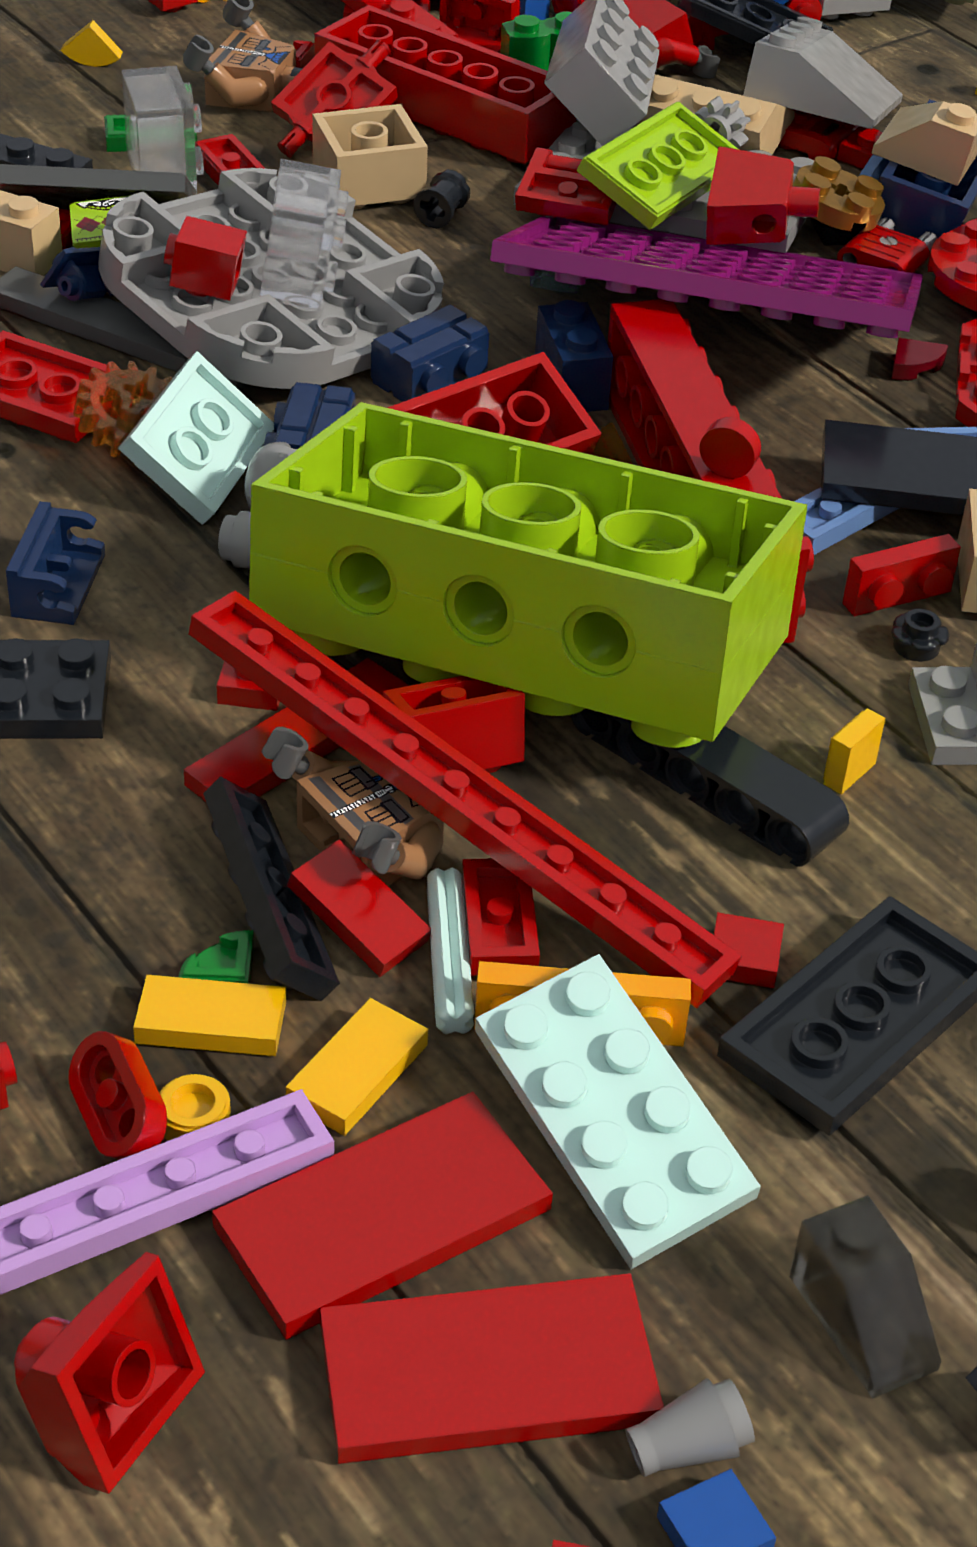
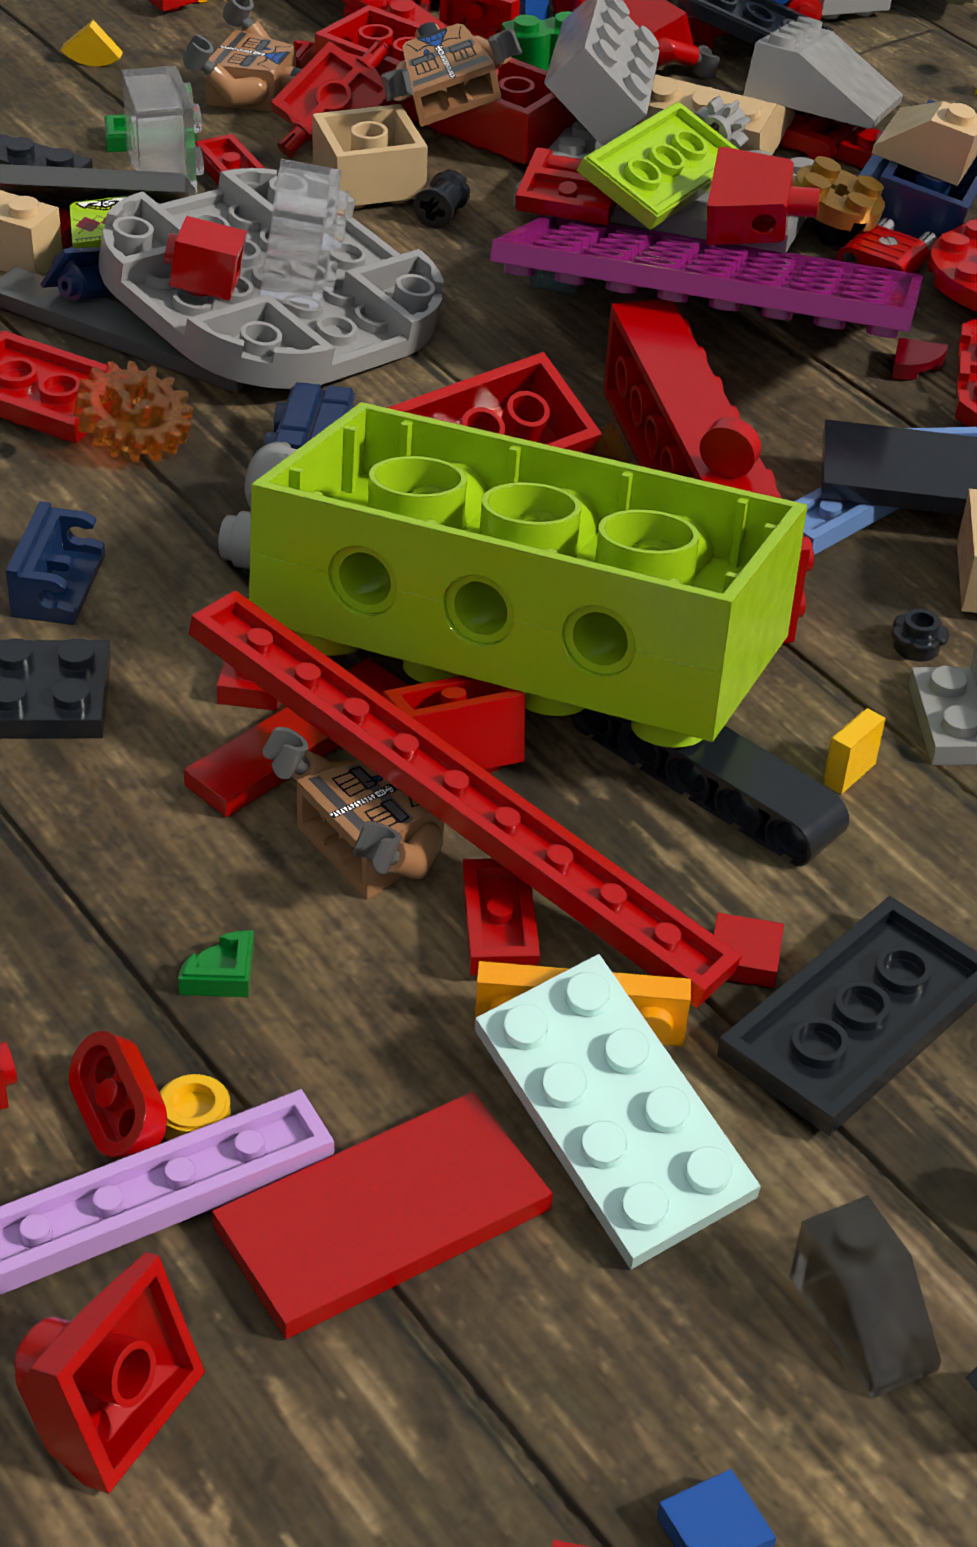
light aqua plate [118,351,274,525] -> none
yellow tile [133,975,286,1056] -> none
black plate [203,776,340,1001] -> none
yellow tile [285,998,428,1136] -> none
red tile [287,839,431,977] -> none
red tile [320,1273,664,1464] -> none
dark blue brick [371,304,489,402] -> none
light aqua axle [427,867,474,1034] -> none
dark blue brick [535,300,614,412] -> none
light grey cone [625,1378,755,1477] -> none
red plate [842,534,961,617] -> none
none -> medium nougat torso [381,22,522,127]

